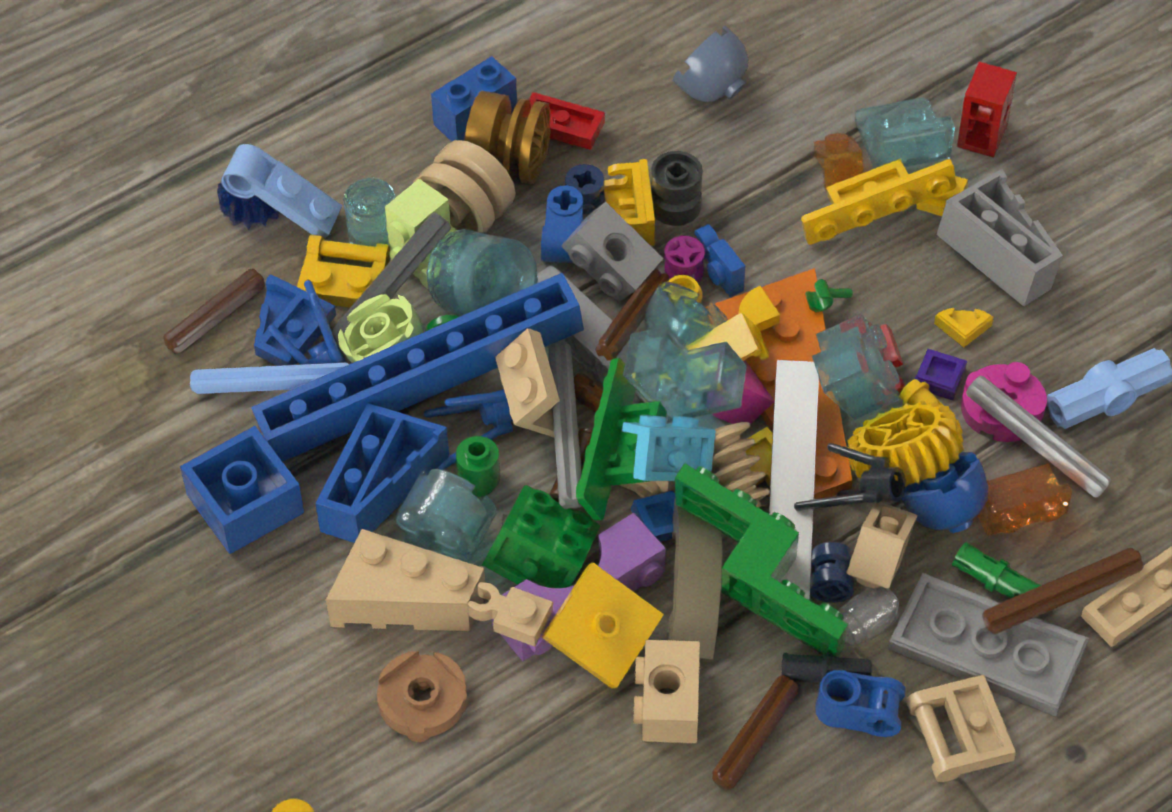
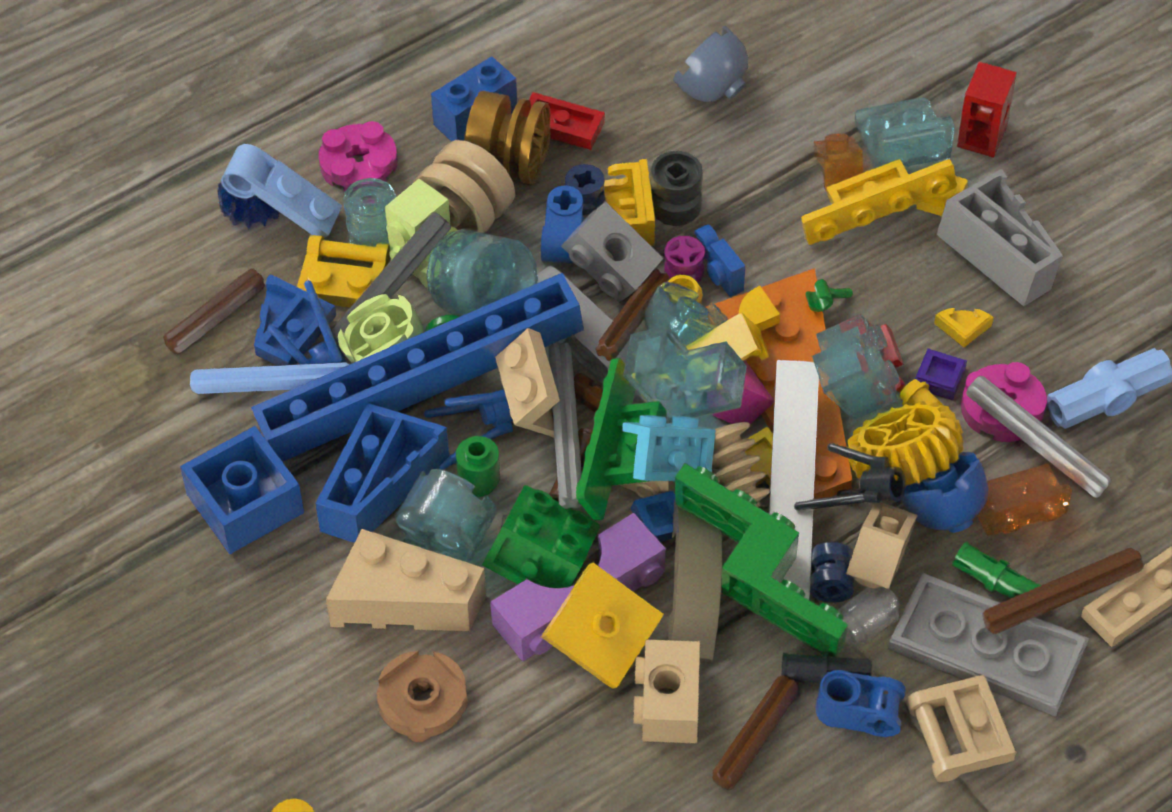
tan plate [468,582,553,647] -> none
none -> dark pink plate [318,121,398,193]

